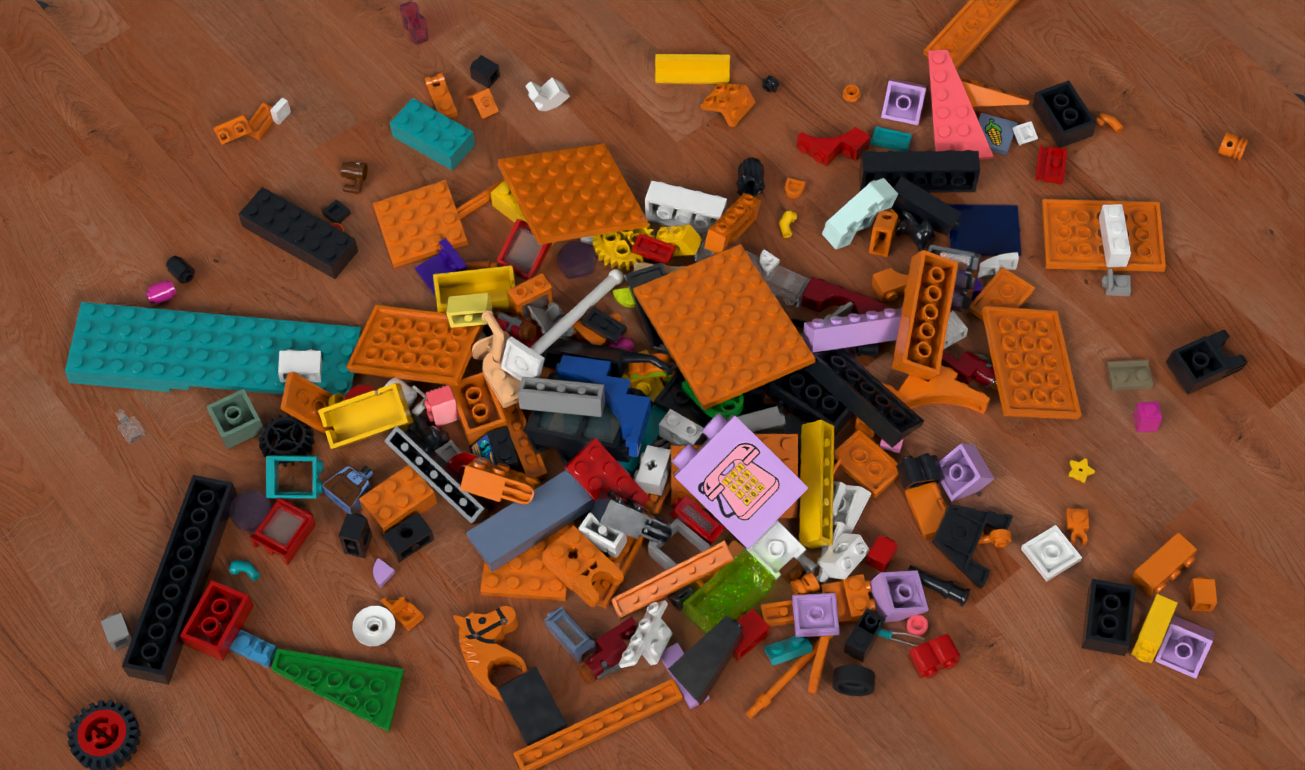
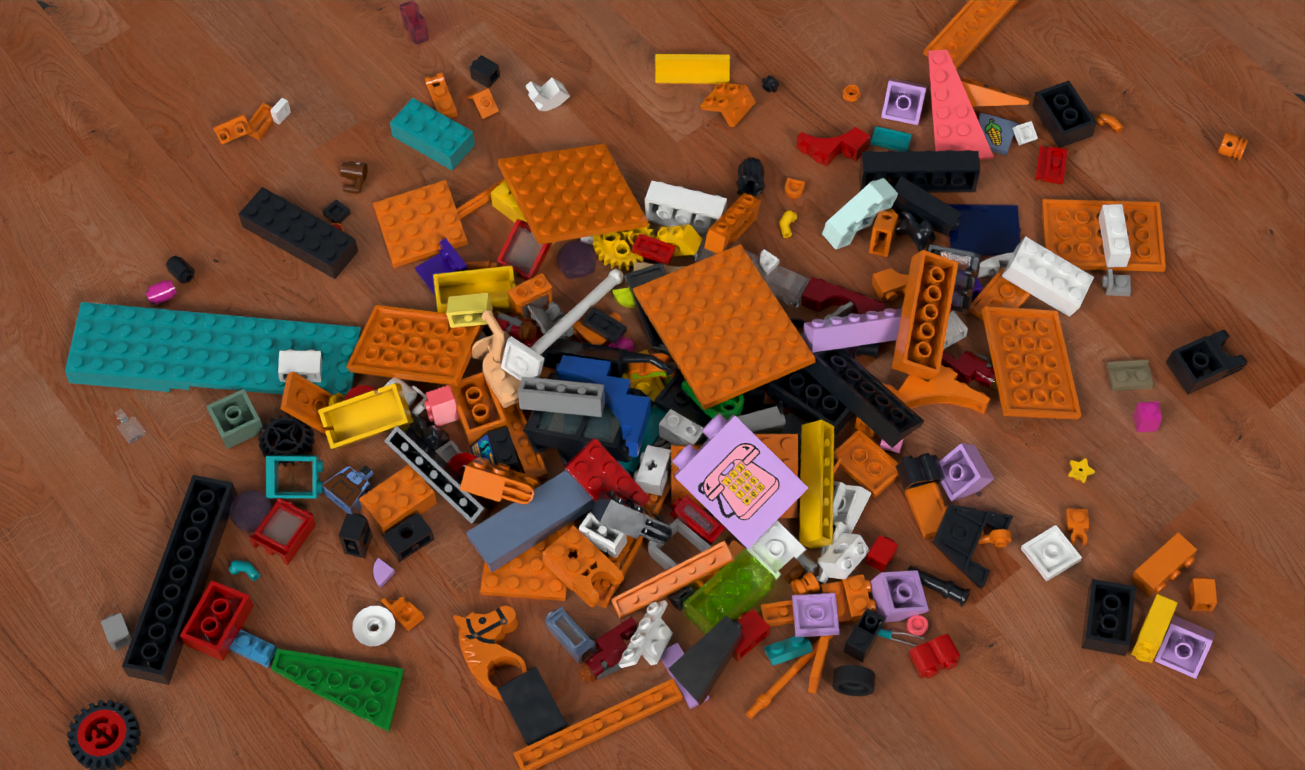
none -> white brick [1001,237,1094,317]

